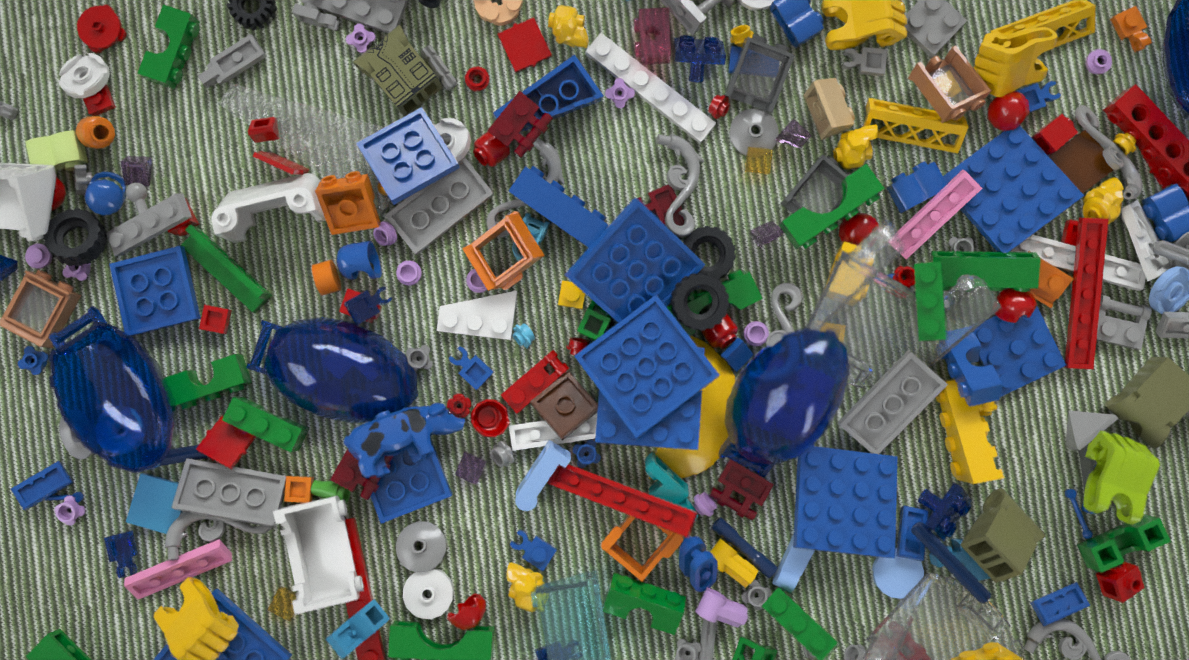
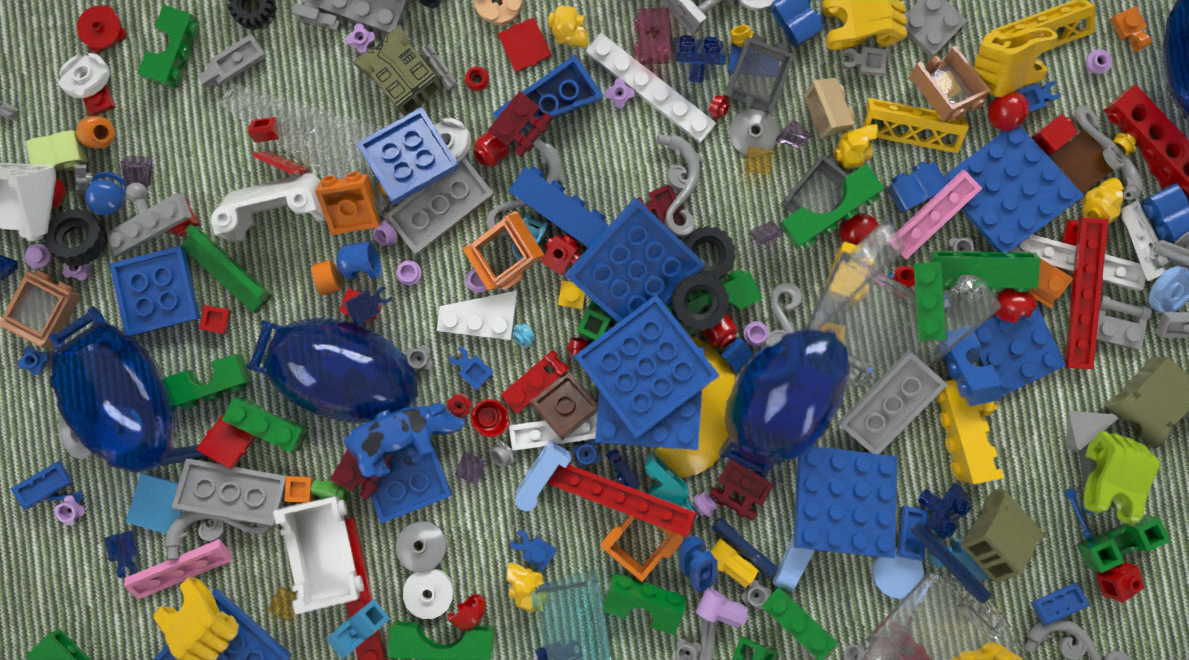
none -> red brick [541,234,582,275]
none -> clear blue plate [606,449,641,489]

